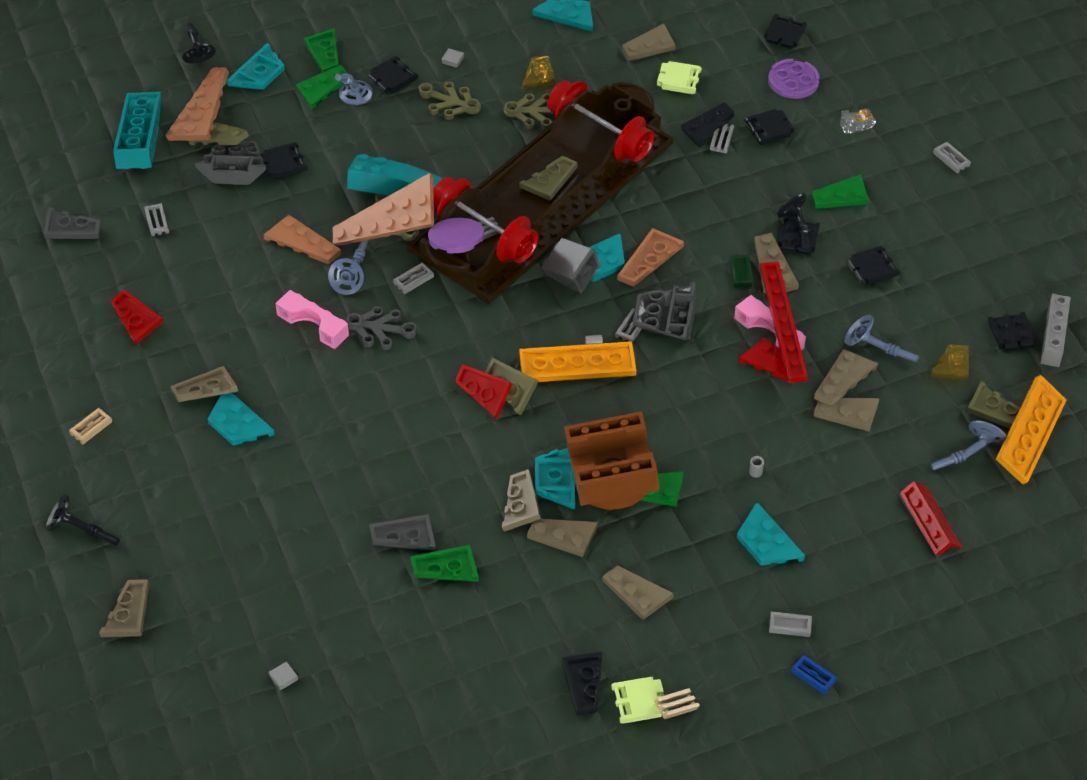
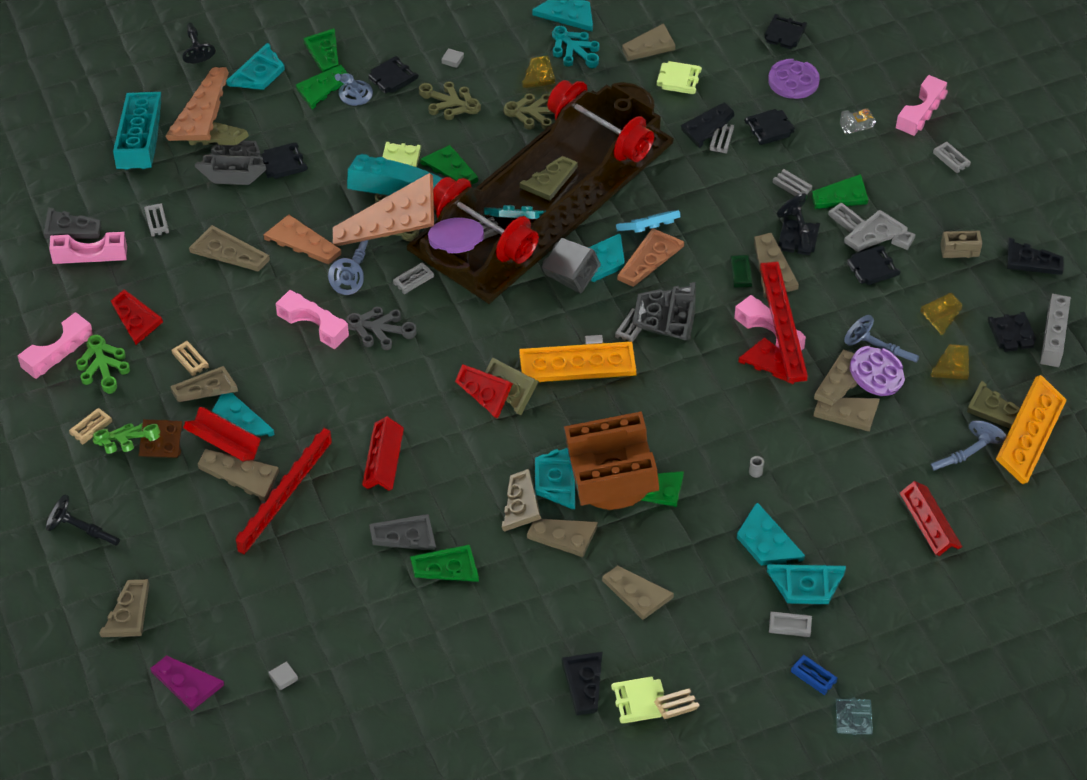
none -> bright pink arch [18,312,93,379]
none -> bright pink arch [49,232,127,264]
none -> bright green plant [76,335,130,394]
none -> bright green plant [93,423,160,454]
none -> reddish brown hinge [139,419,182,458]
none -> magenta wing [150,655,224,711]
none -> tan tile [172,341,209,377]
none -> red panel [183,407,261,461]
none -> dark tan wing [189,225,270,272]
none -> dark tan wing [198,449,279,502]
none -> red plate [236,428,332,555]
none -> red panel [362,416,404,491]
none -> yellowish green plate [382,142,421,167]
none -> green wing [420,145,478,185]
none -> teal wing [483,205,546,219]
none -> teal plant [552,26,600,69]
none -> medium azure wing [616,210,680,233]
none -> teal wing [767,564,846,604]
none -> light grey tile [773,169,812,196]
none -> light grey tile [828,202,865,233]
none -> clear light blue piece [835,697,873,736]
none -> light grey wing [844,210,908,252]
none -> medium lavender tile [850,346,905,396]
none -> light grey tile [891,231,916,250]
none -> bright pink arch [896,75,948,136]
none -> clear yellow wing [921,293,962,335]
none -> dark tan brick [940,231,982,258]
none -> black wing [1007,237,1064,275]

